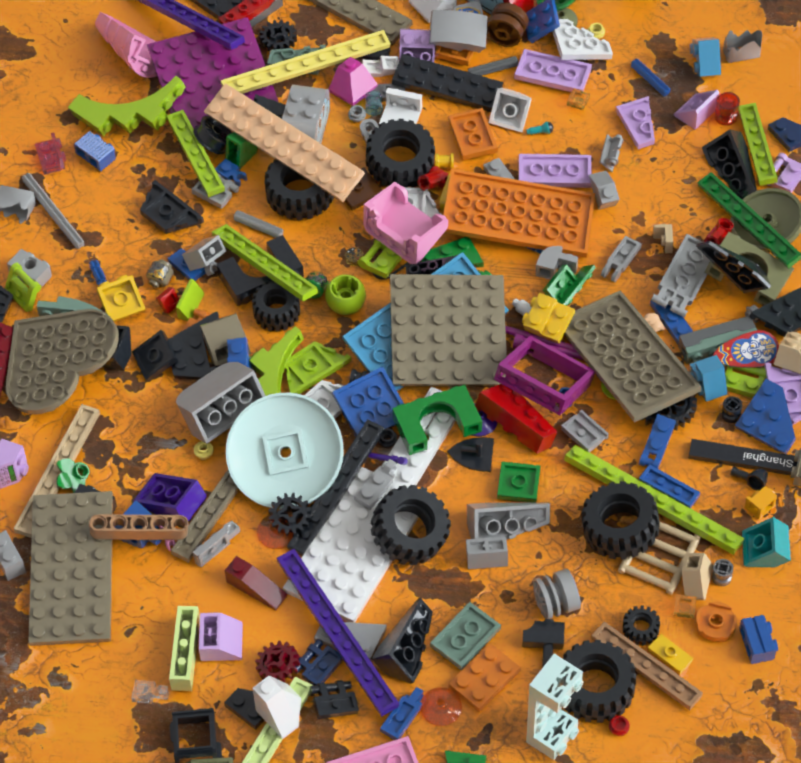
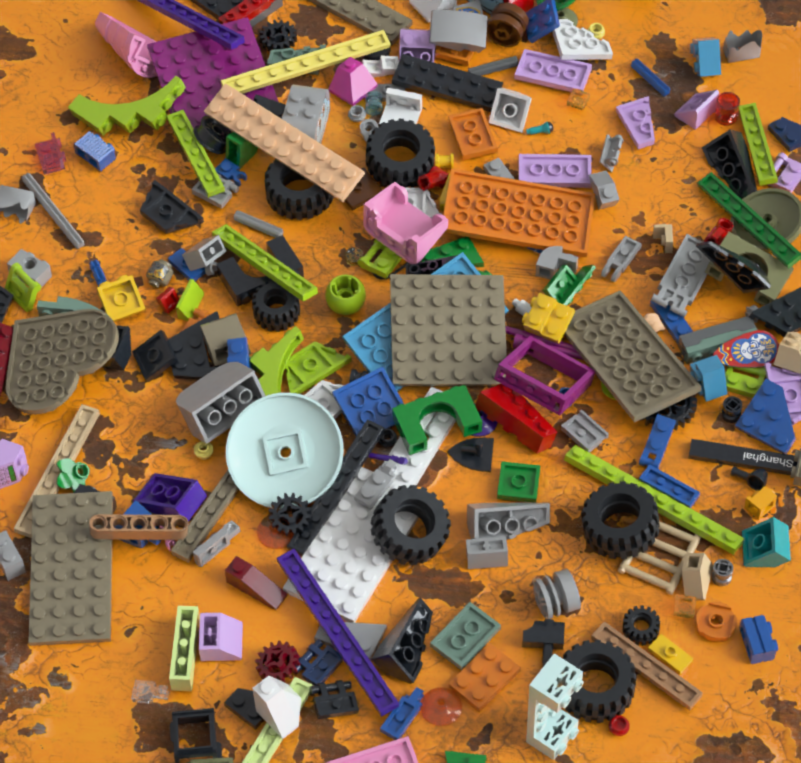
head [305,271,329,299] -> none

